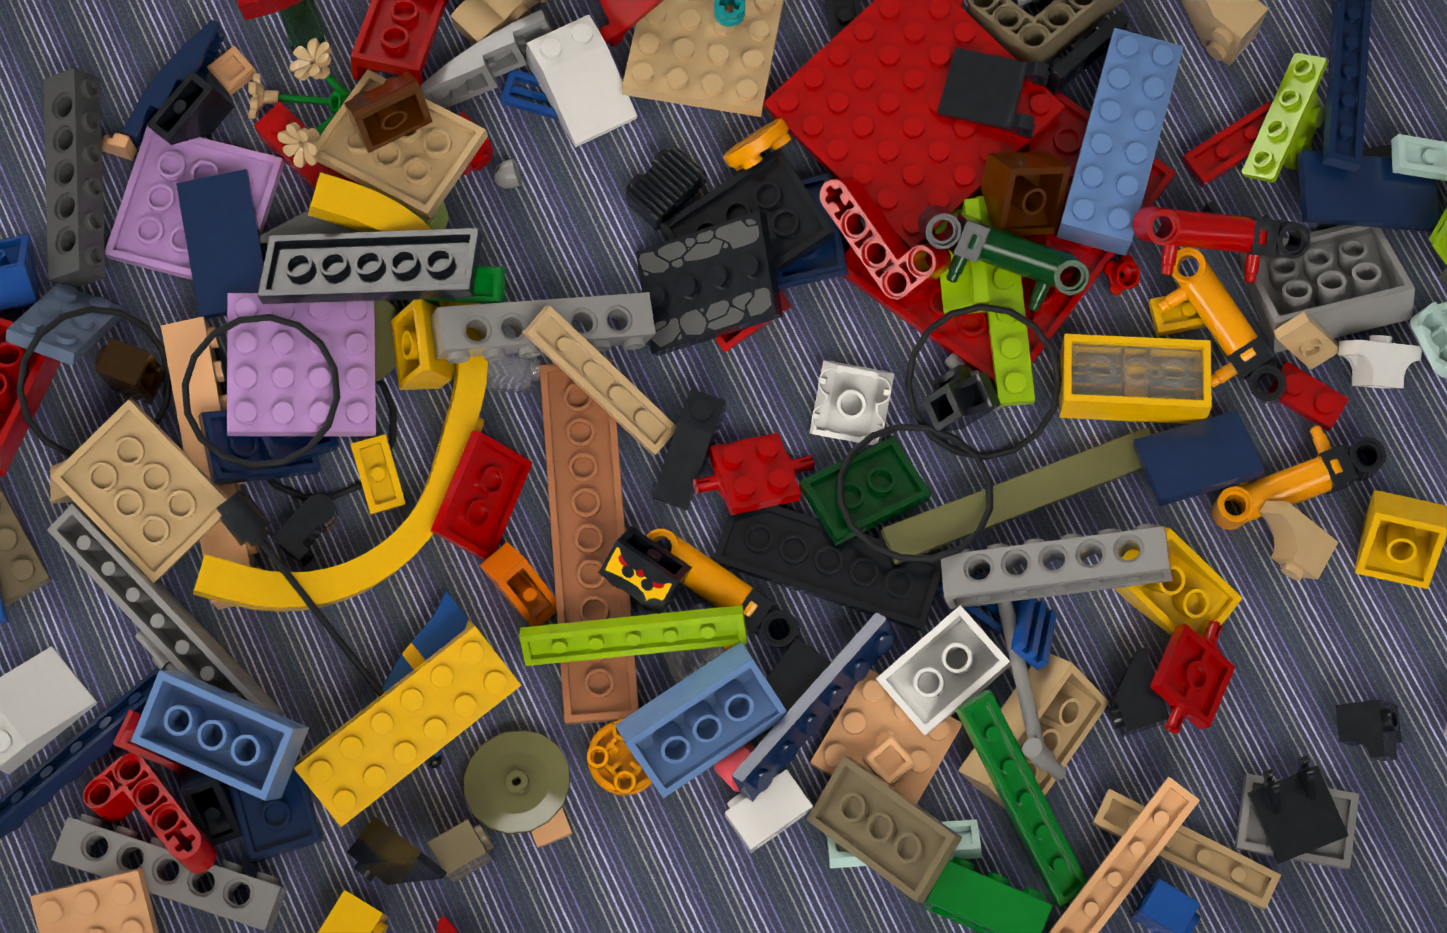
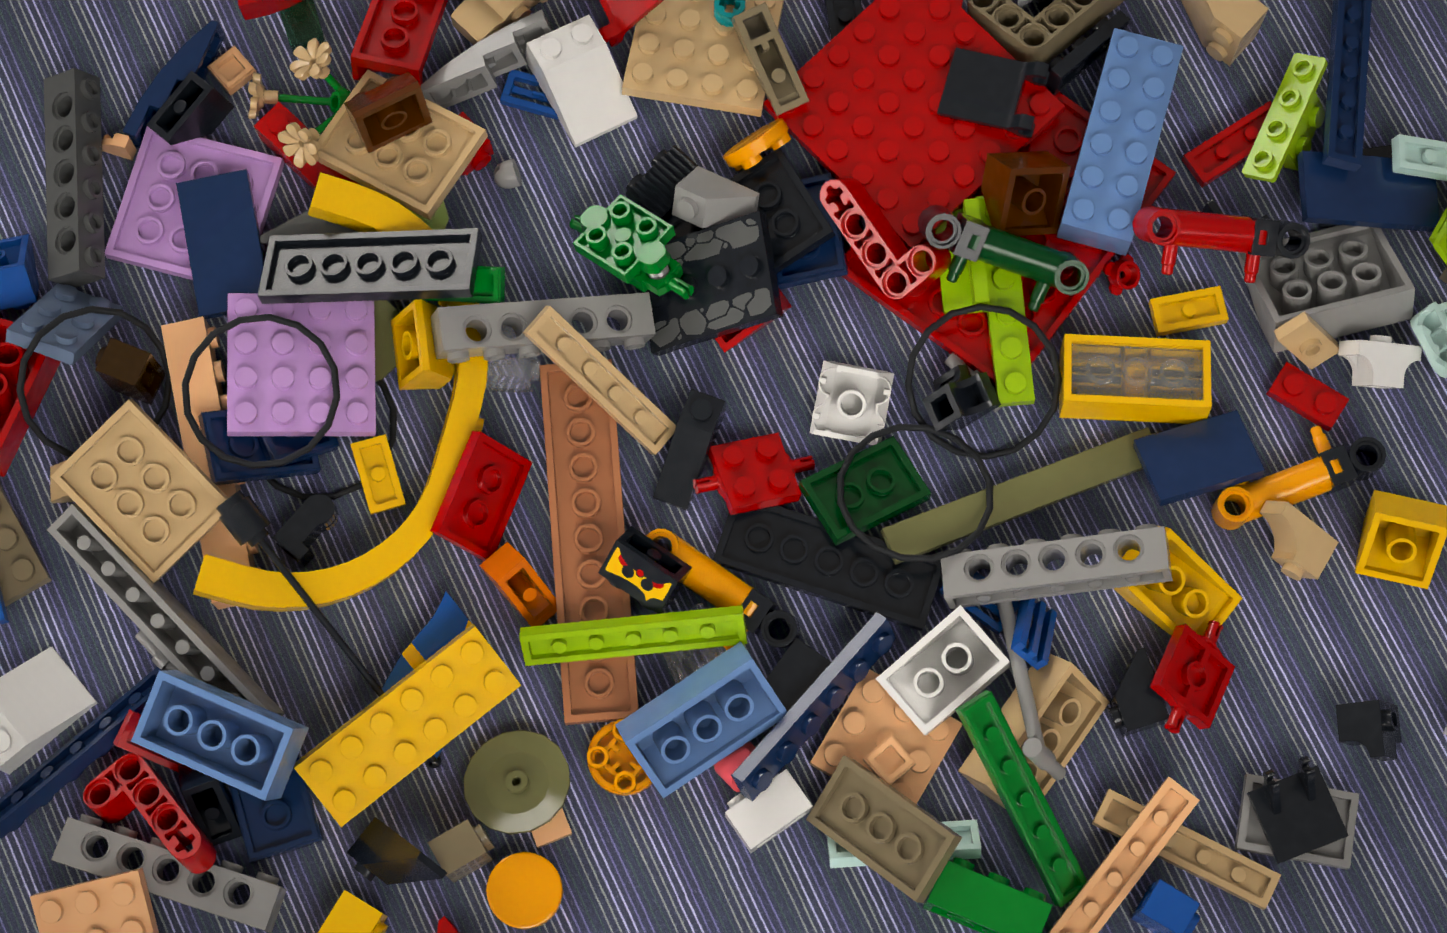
light orange piece [1157,248,1287,404] -> none
none -> light orange tile [486,852,564,930]
none -> green piece [569,194,694,300]
none -> light grey slope [672,166,760,228]
none -> dark tan slope [731,2,809,116]

